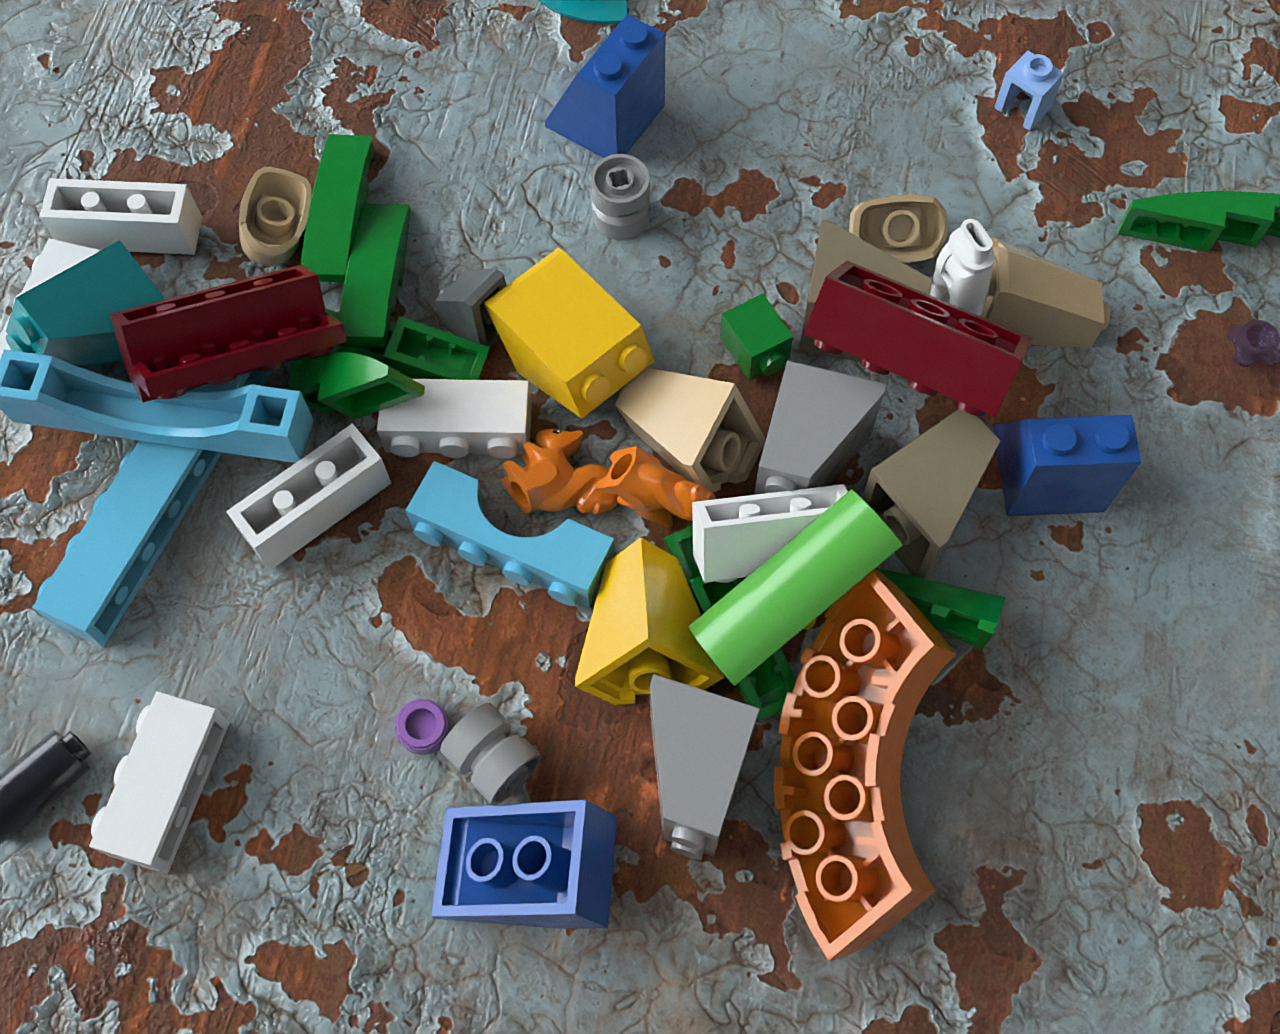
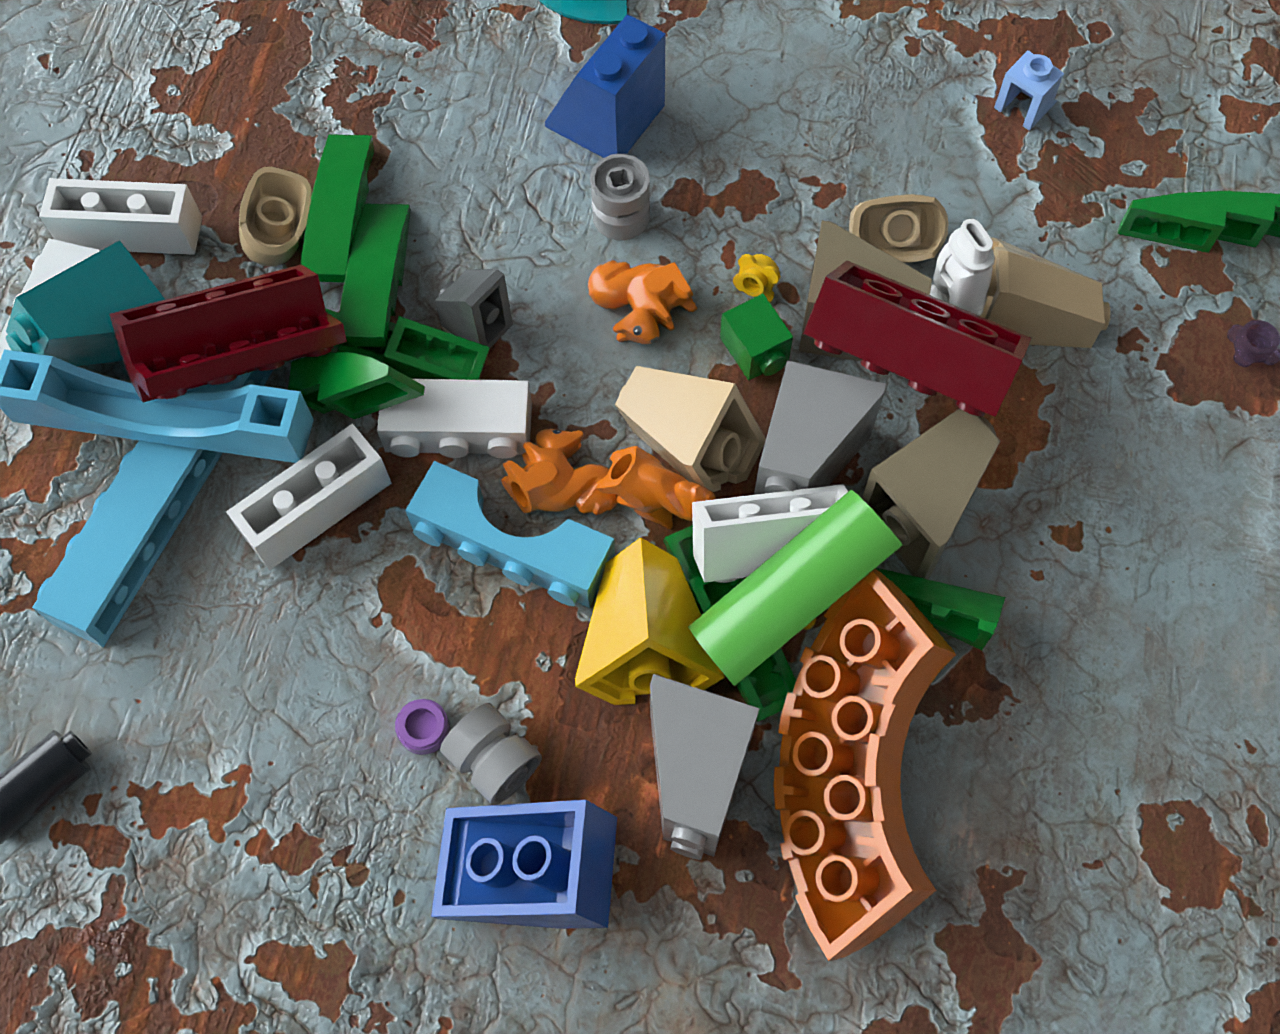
white brick [89,691,230,874] -> none
yellow slope [484,248,655,419] -> none
blue slope [994,415,1141,516] -> none
none -> orange animal [588,260,697,344]
none -> yellow plate [733,254,781,302]

